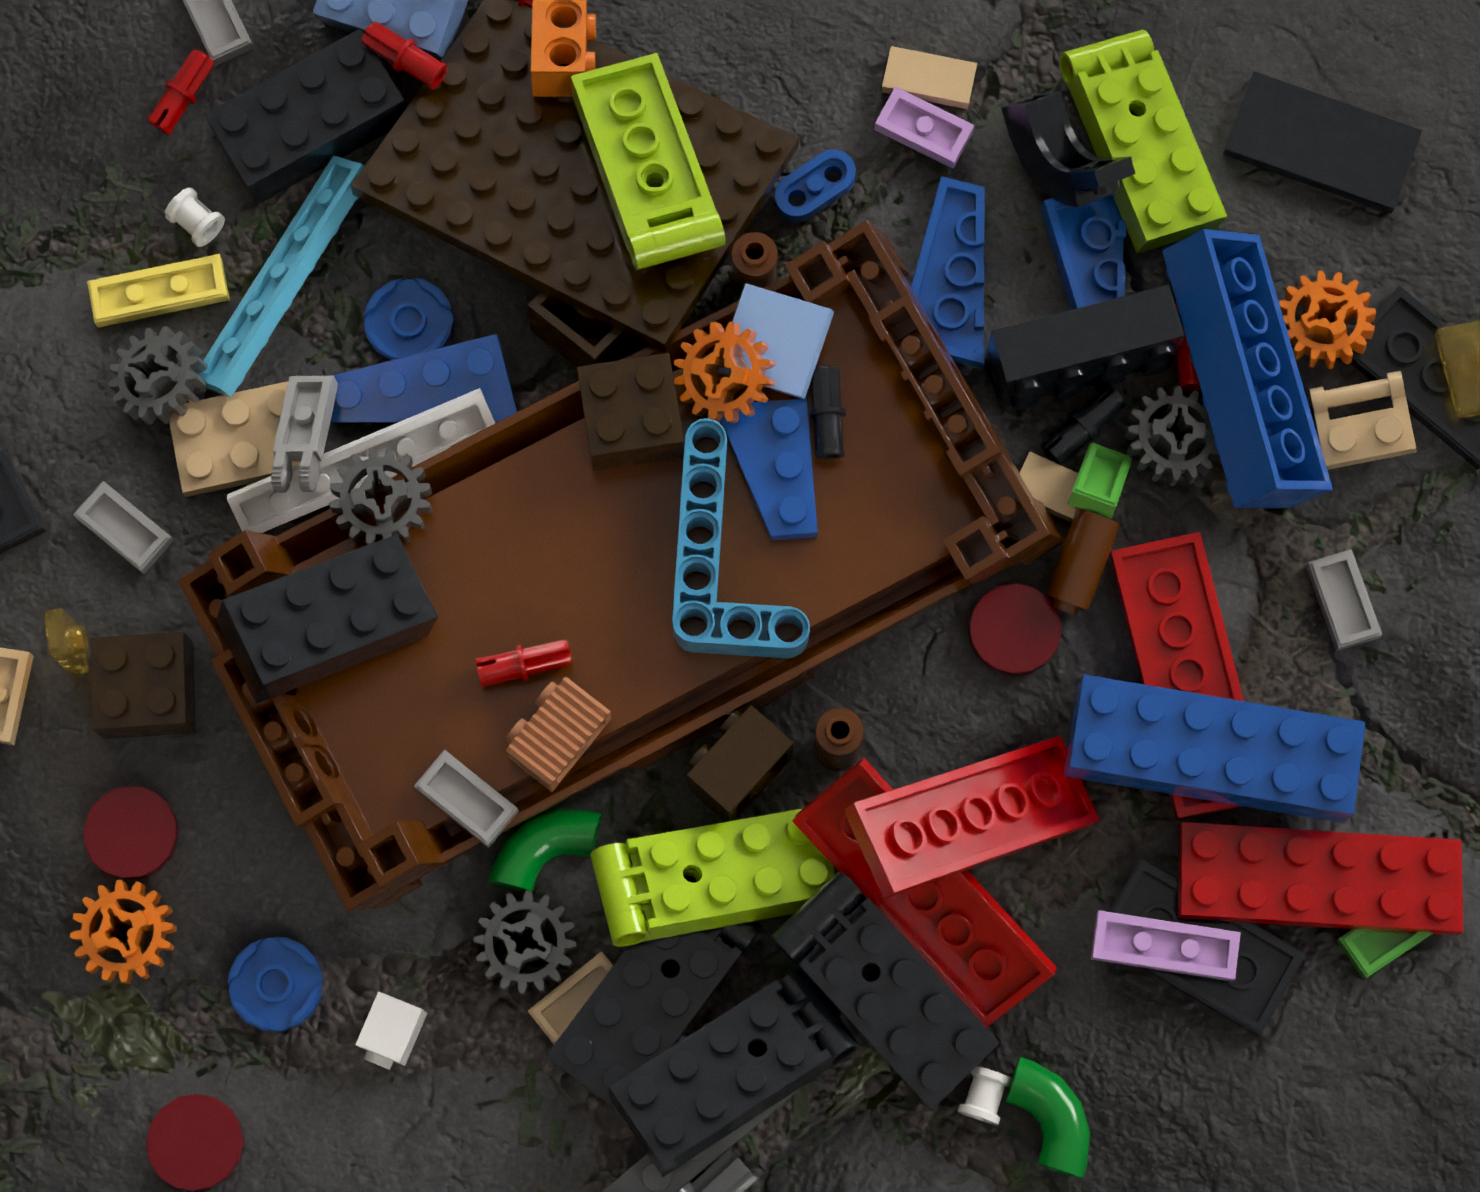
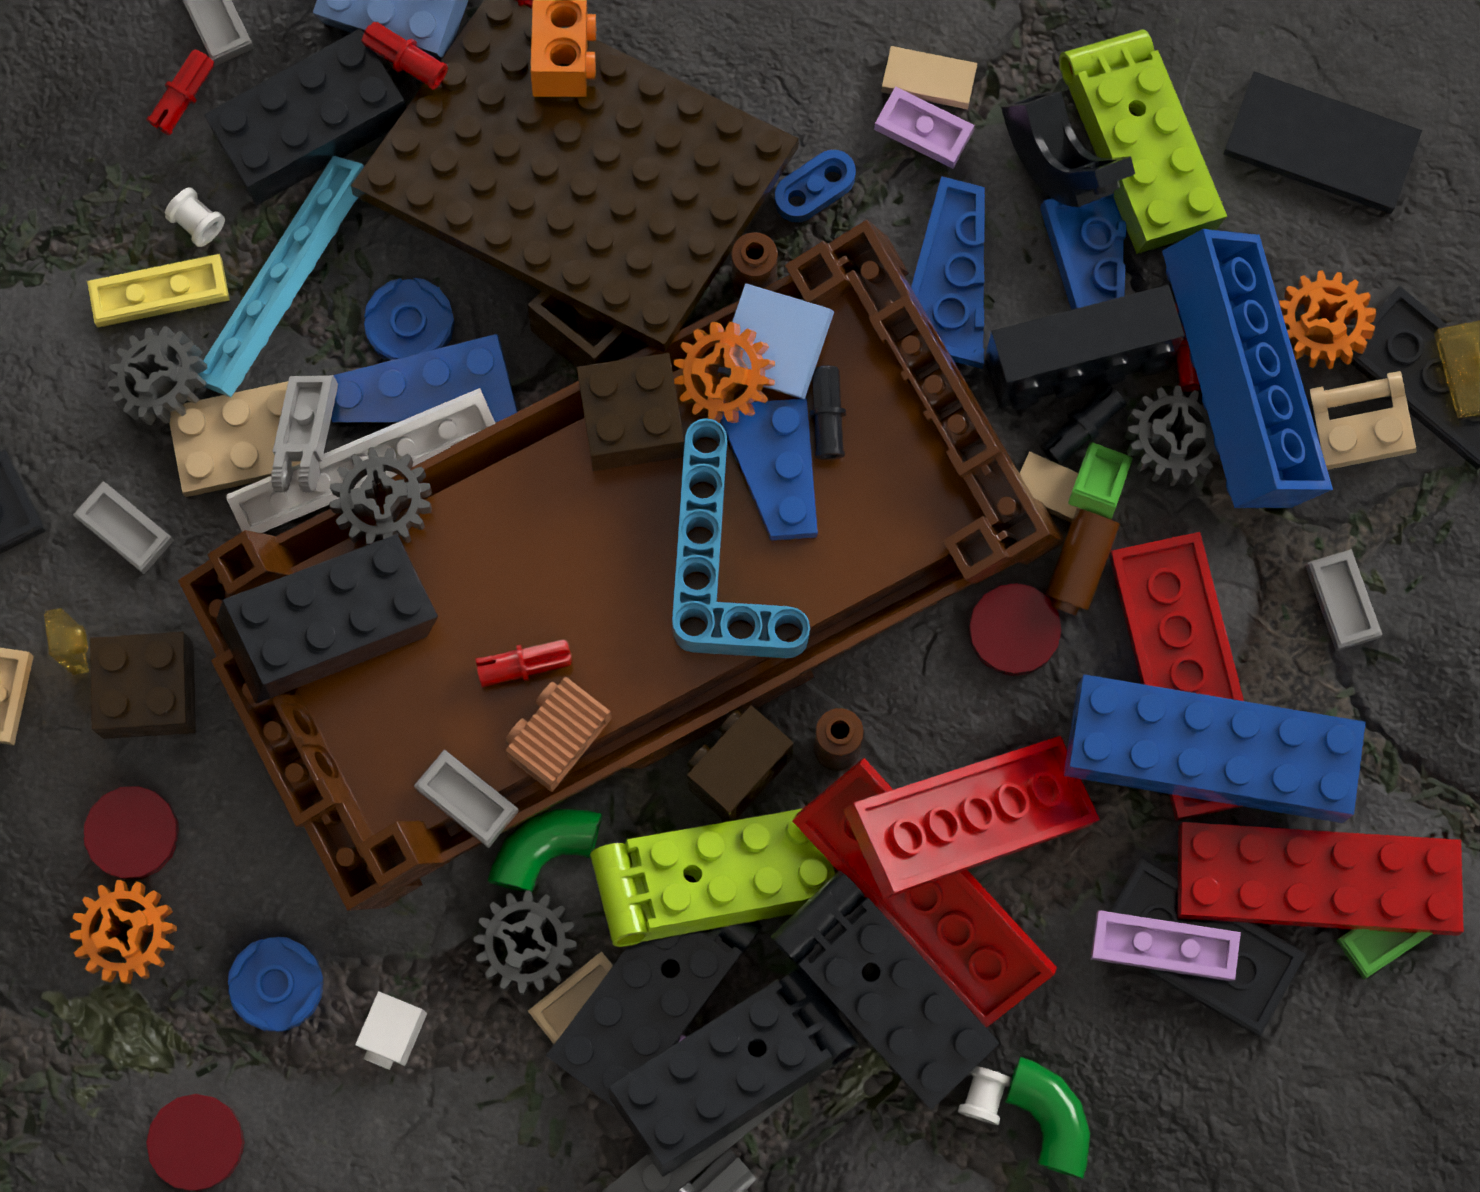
lime hinge [571,53,726,270] -> none

